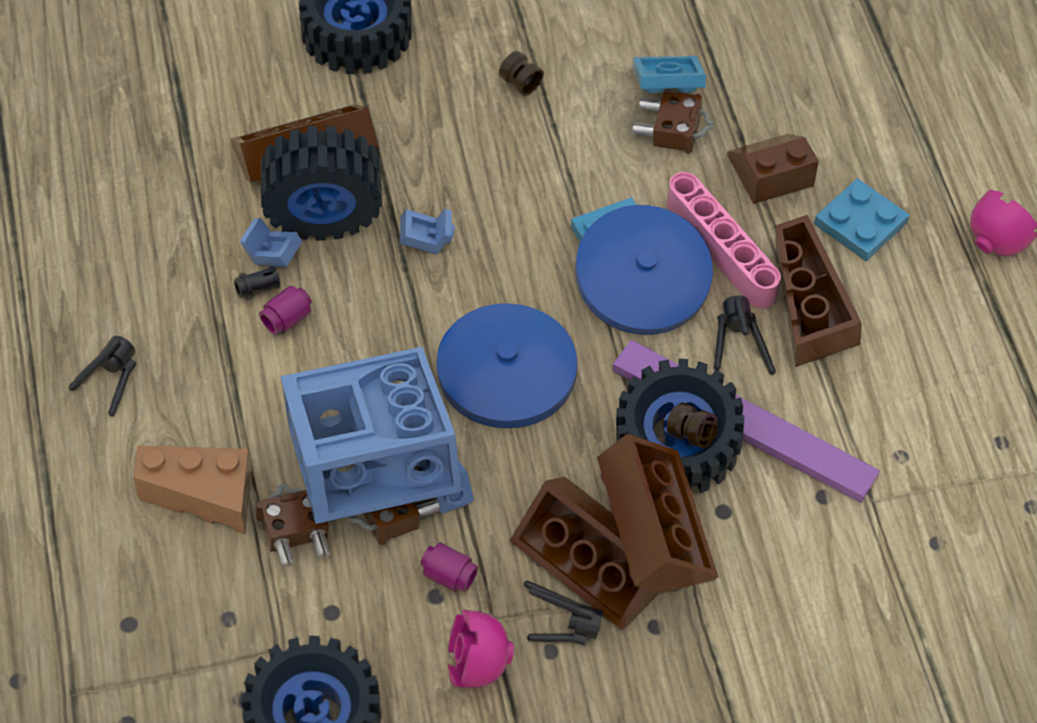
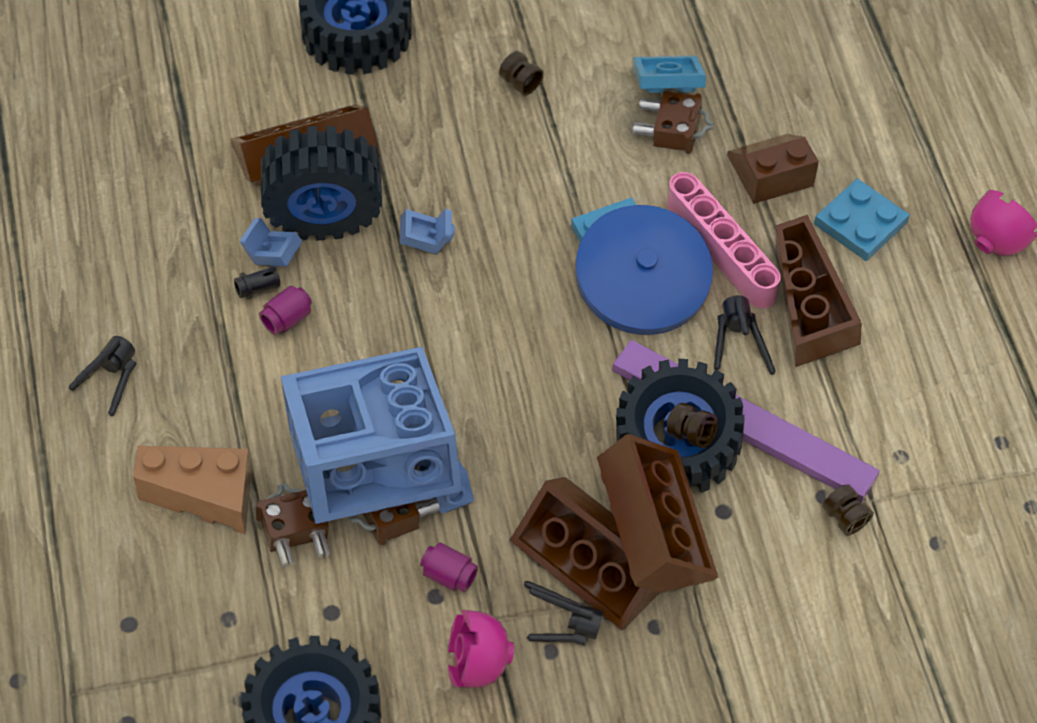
blue dish [437,303,577,428] -> none
none -> dark brown wheel [822,484,874,536]

